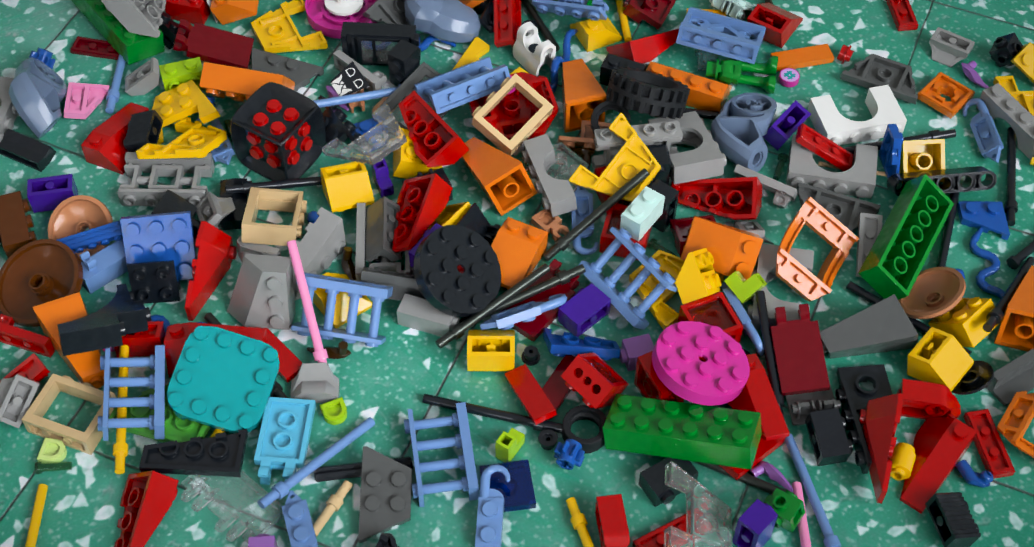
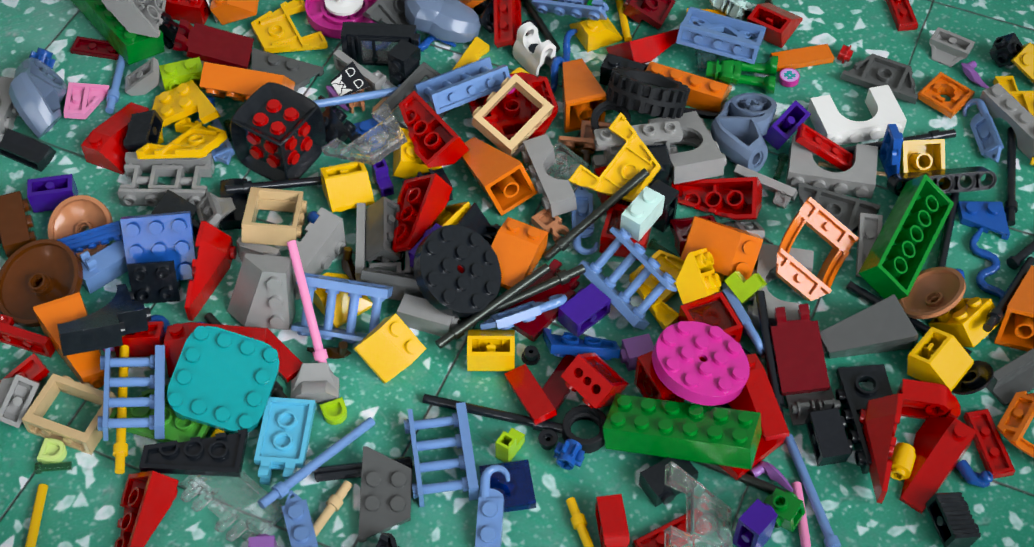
none -> yellow slope [353,313,426,384]

